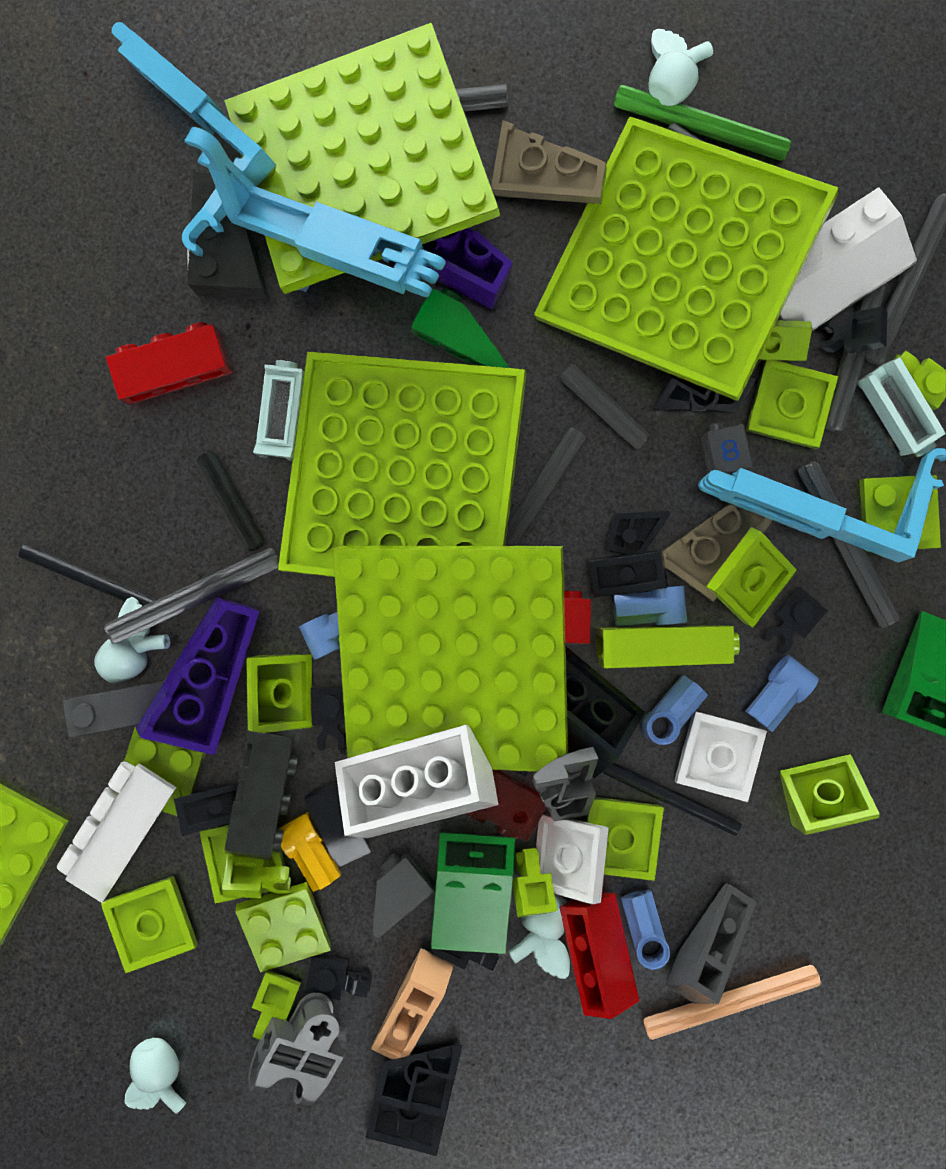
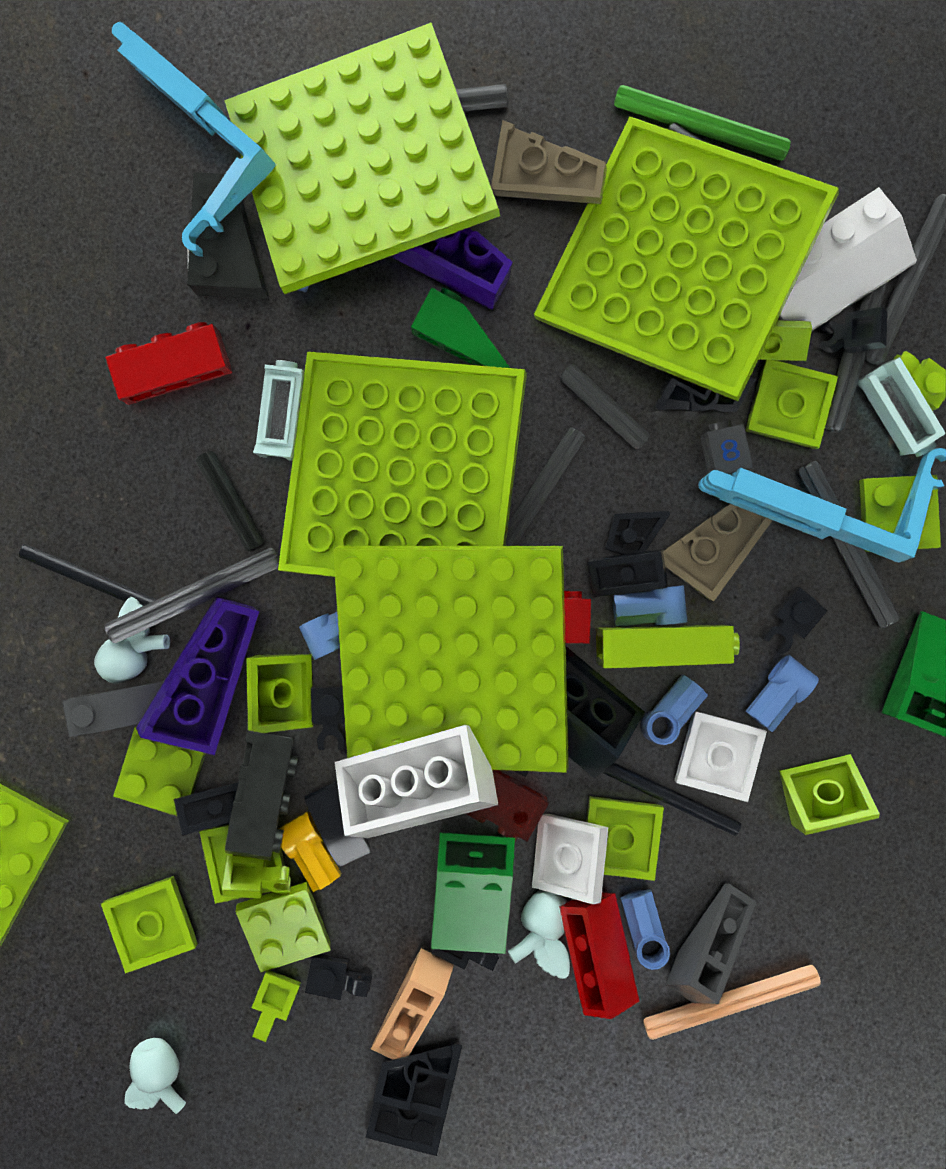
white windscreen [57,761,177,903] -> none
medium azure hinge [184,127,446,297] -> none
dark grey piece [248,993,344,1107] -> none
dark grey slope [372,850,435,939] -> none
lime plate [512,848,558,917] -> none
dark grey slope [532,747,599,821] -> none
light aqua piece [648,29,713,106] -> none
lime plate [706,527,797,628] -> none

